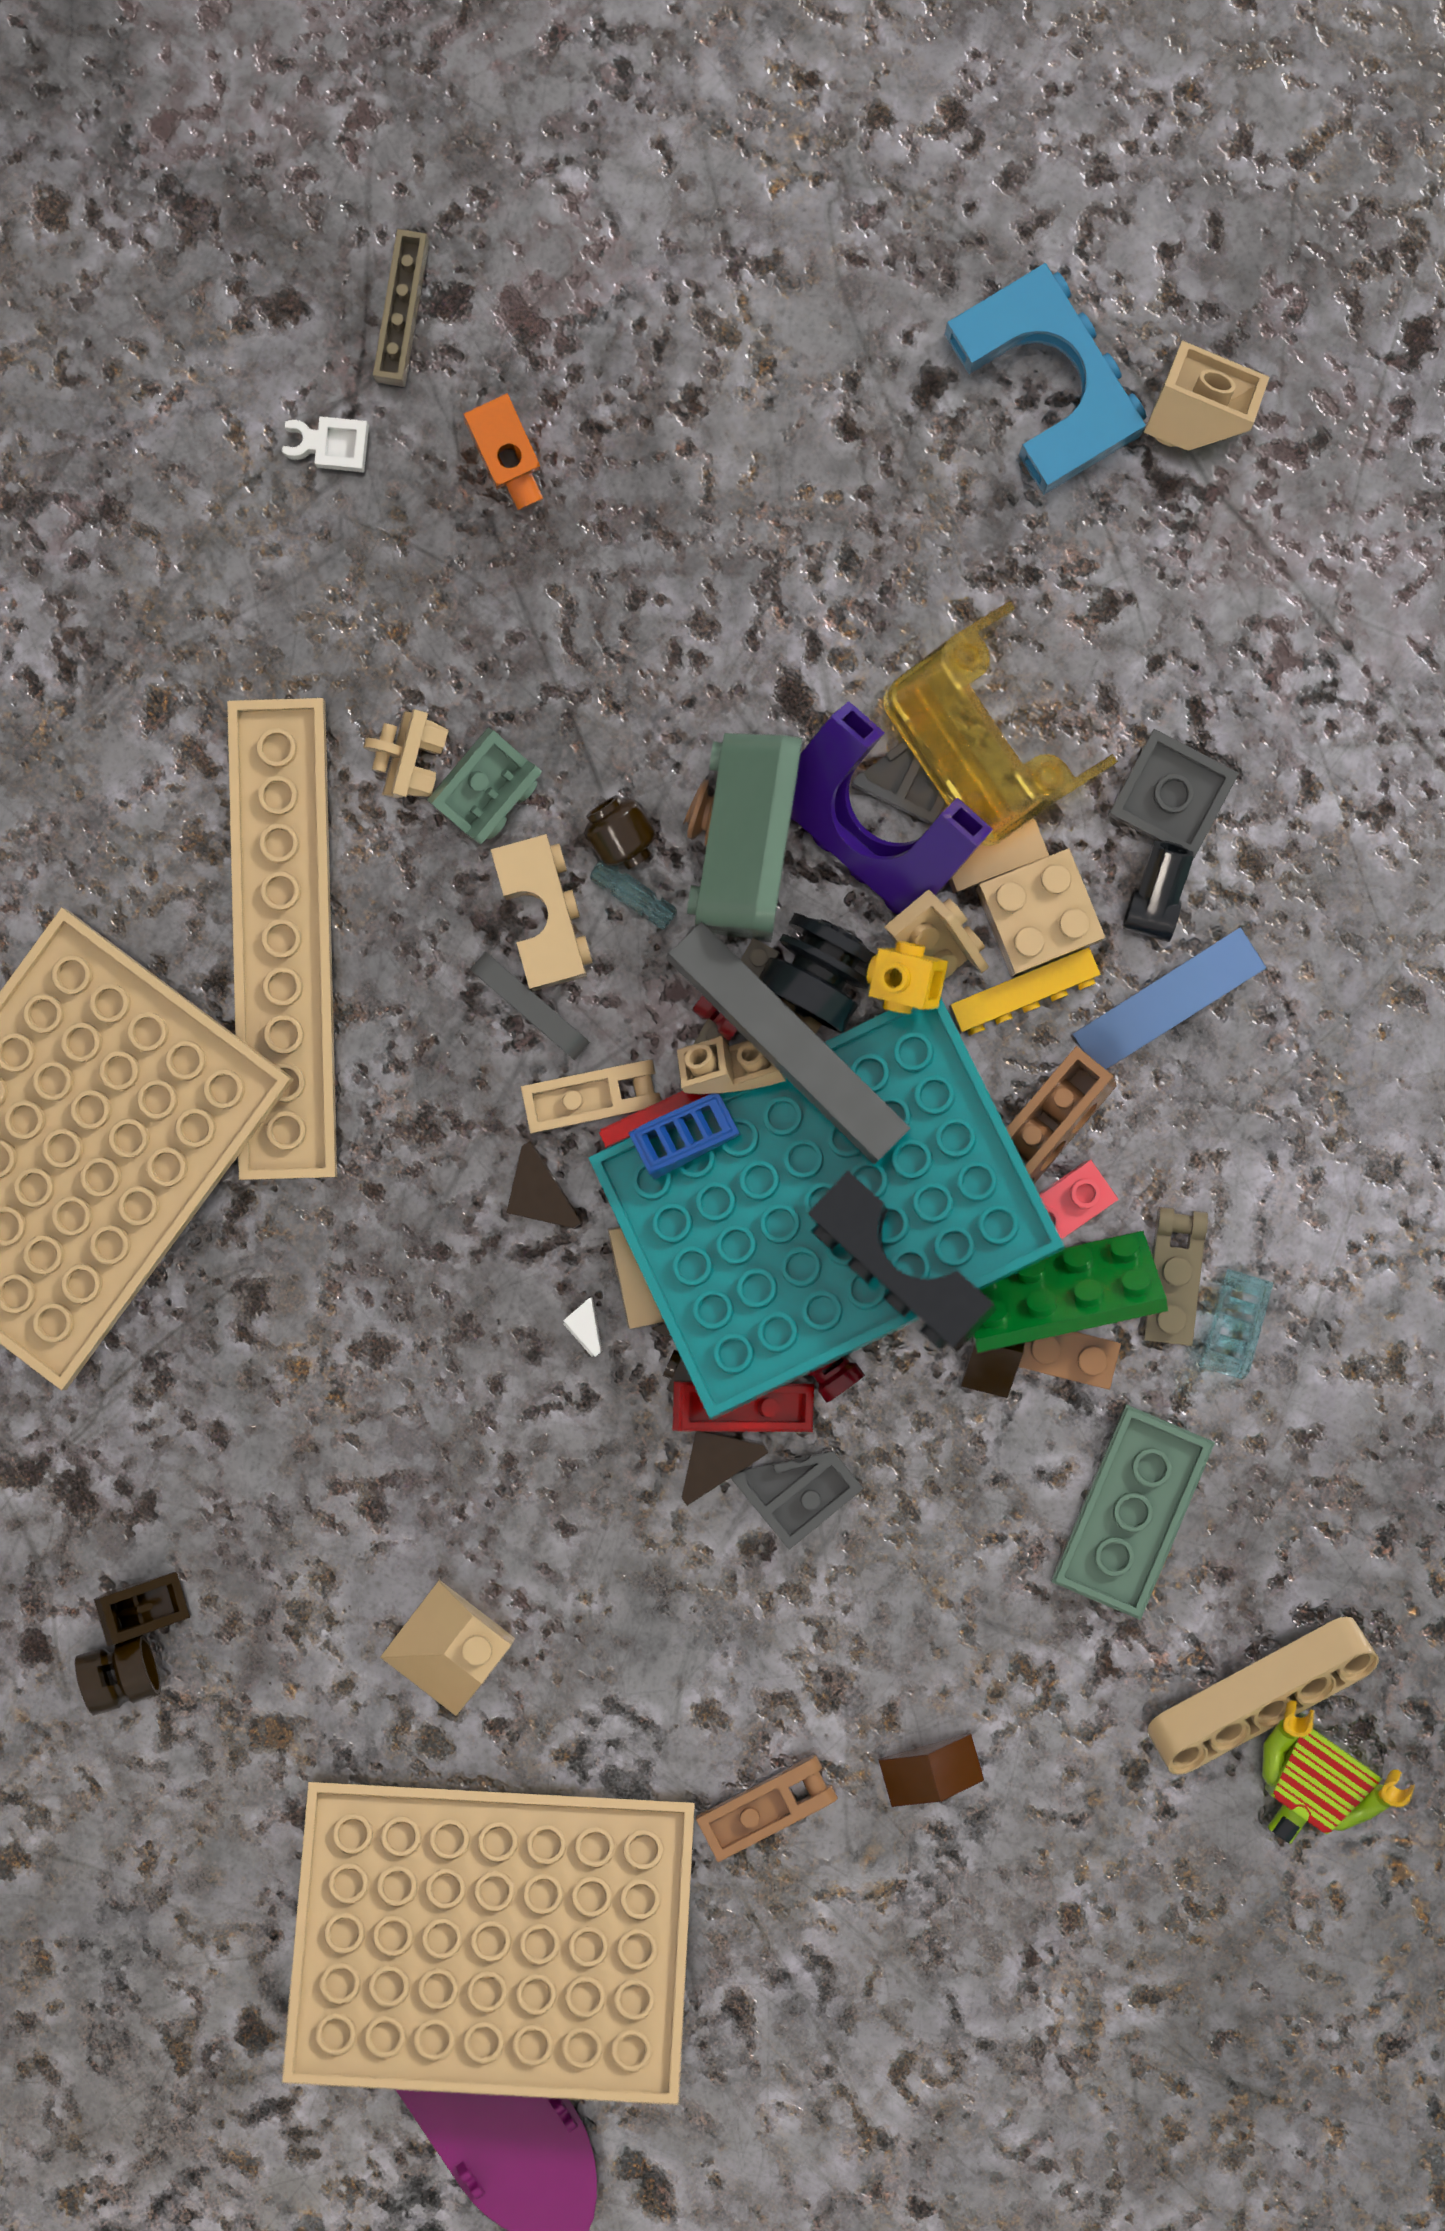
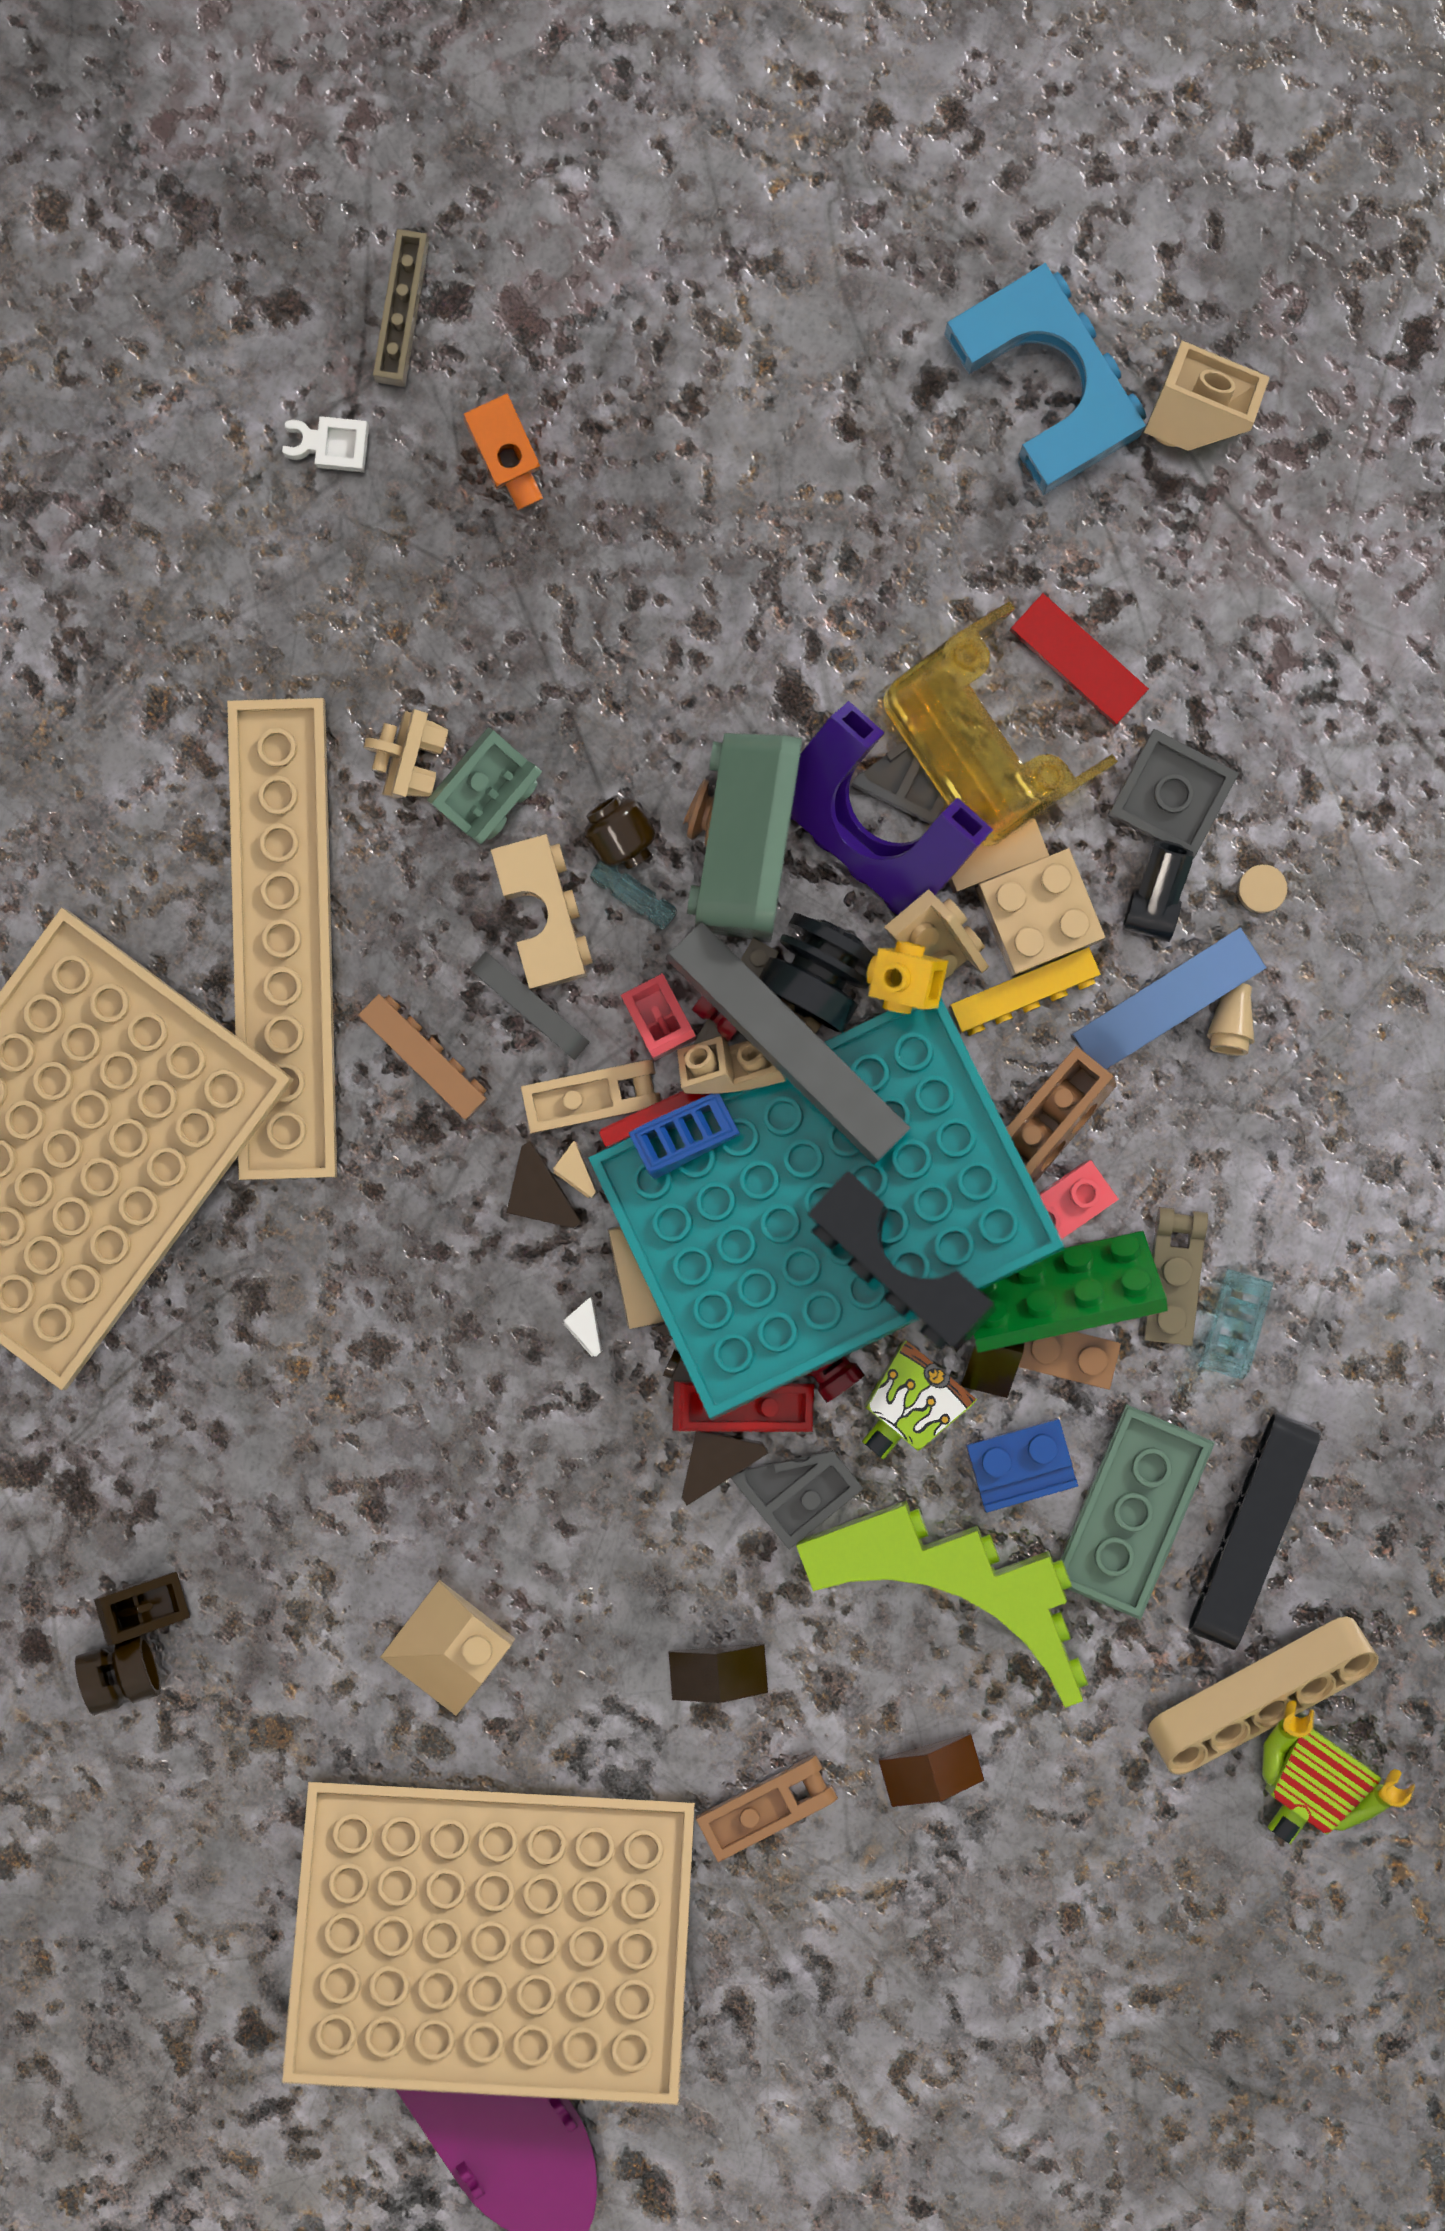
none -> medium nougat piece [358,994,488,1121]
none -> tan slope [553,1141,598,1199]
none -> coral slope [621,973,696,1061]
none -> dark brown slope [669,1643,768,1703]
none -> lime arch [796,1500,1088,1708]
none -> torso [862,1339,977,1460]
none -> blue plate [965,1418,1078,1513]
none -> red tile [1010,593,1149,726]
none -> black beam [1188,1412,1321,1650]
none -> tan cone [1207,983,1255,1056]
none -> tan tile [1237,865,1287,914]

